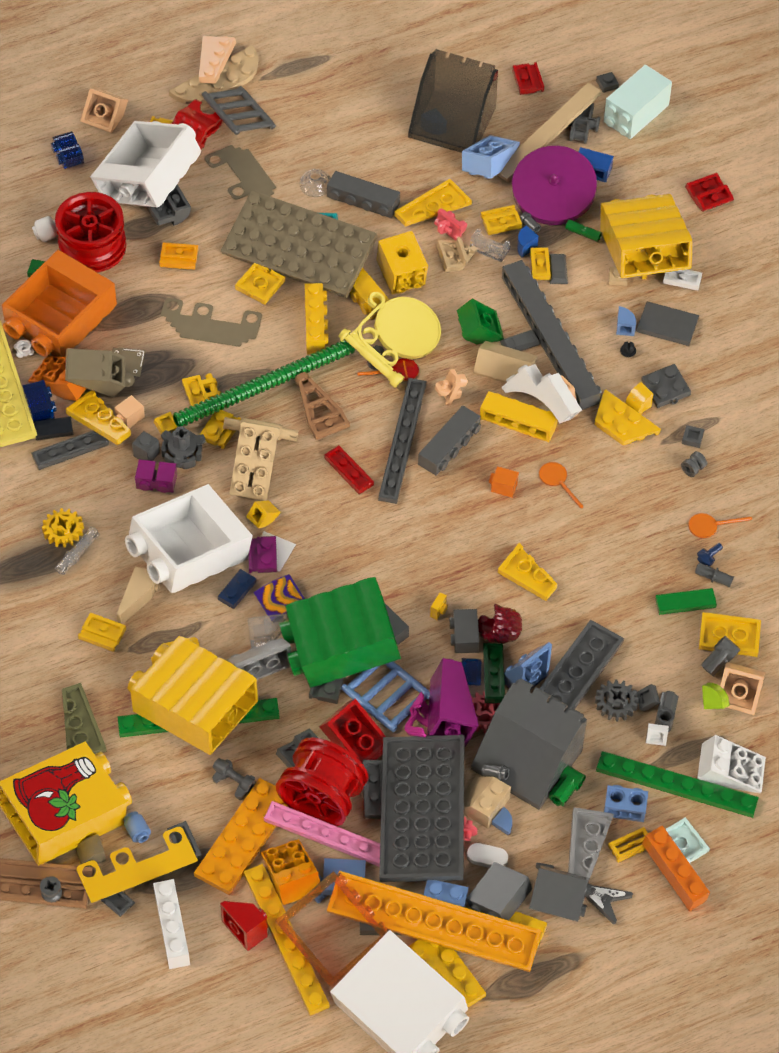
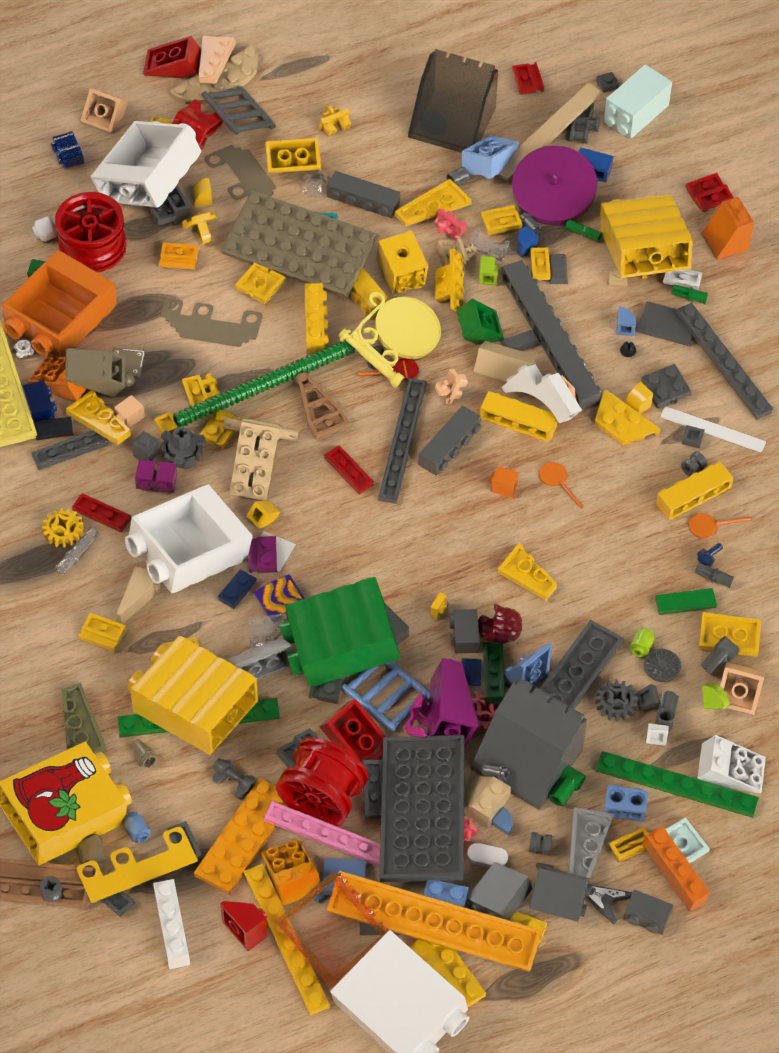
none -> red tile [72,493,131,533]
none -> dark tan cone [131,739,157,768]
none -> red slope [143,36,201,78]
none -> yellow tile [182,211,217,245]
none -> yellow brick [193,178,212,207]
none -> yellow slope [266,138,321,173]
none -> yellow hips [318,105,351,136]
none -> yellow bracket [435,248,464,315]
none -> dark grey beam [446,166,470,186]
none -> lime brick [479,256,499,286]
none -> dark grey wheel [529,832,552,855]
none -> dark grey brick [623,889,673,935]
none -> lime brick [629,628,655,657]
none -> dark grey wheel [644,649,681,682]
none -> yellow brick [656,462,733,520]
none -> white sticker [660,407,766,452]
none -> green axle [671,284,708,304]
none -> dark grey plate [676,303,773,420]
none -> orange slope [702,197,754,260]

